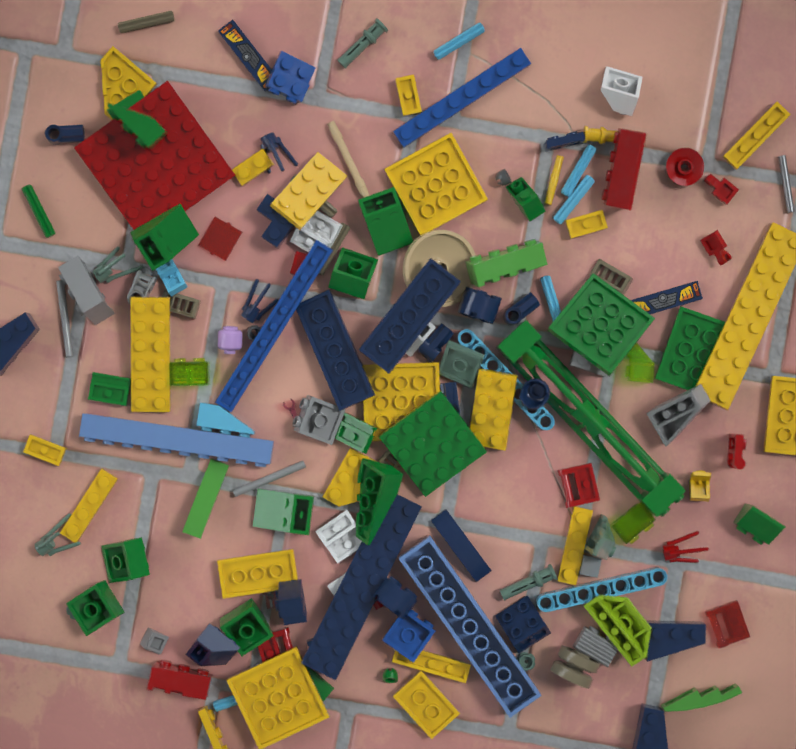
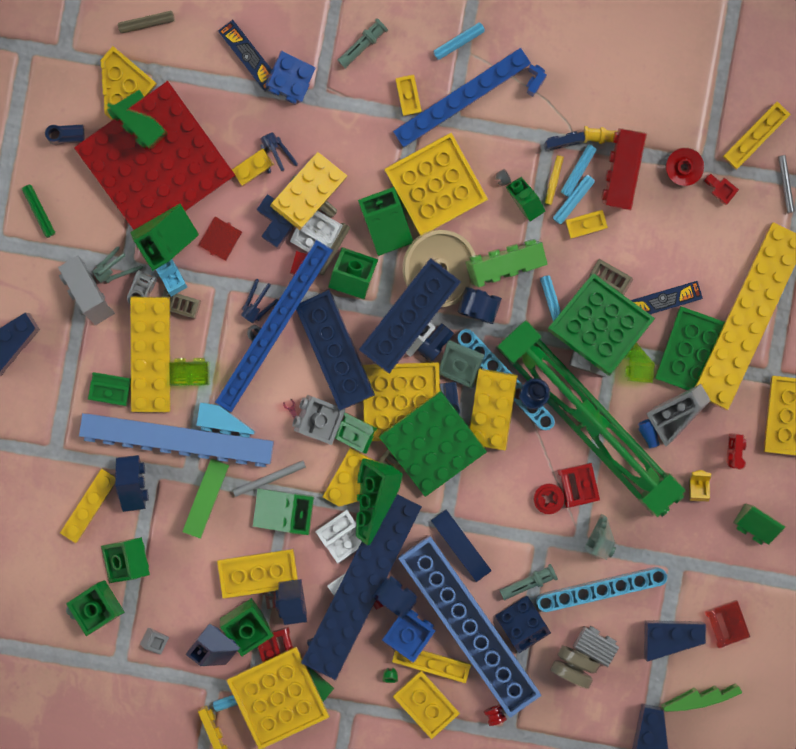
yellow plate [23,434,67,466] -> none
sand green plant [35,513,81,556] -> none
light grey bar [56,280,73,357] -> none
red wedge [147,660,213,700] -> none
lavender head [218,326,242,354] -> none
tan piece [327,121,370,198] -> none
dark blue piece [503,292,541,326] -> none
sand green plate [517,652,535,671] -> none
yellow plate [557,506,593,585] -> none
light grey slope [579,555,602,578] -> none
lime wedge [584,595,652,667] -> none
white slope [601,66,643,116] -> none
clear neon green brick [610,501,656,544] -> none
red plant [662,531,709,563] -> none
red plate [700,230,732,266] -> none
none -> dark blue brick [115,455,149,512]
none -> red wheel [484,704,507,726]
none -> blue bracket [526,64,547,97]
none -> red gear [533,484,564,514]
none -> blue cone [638,419,660,448]

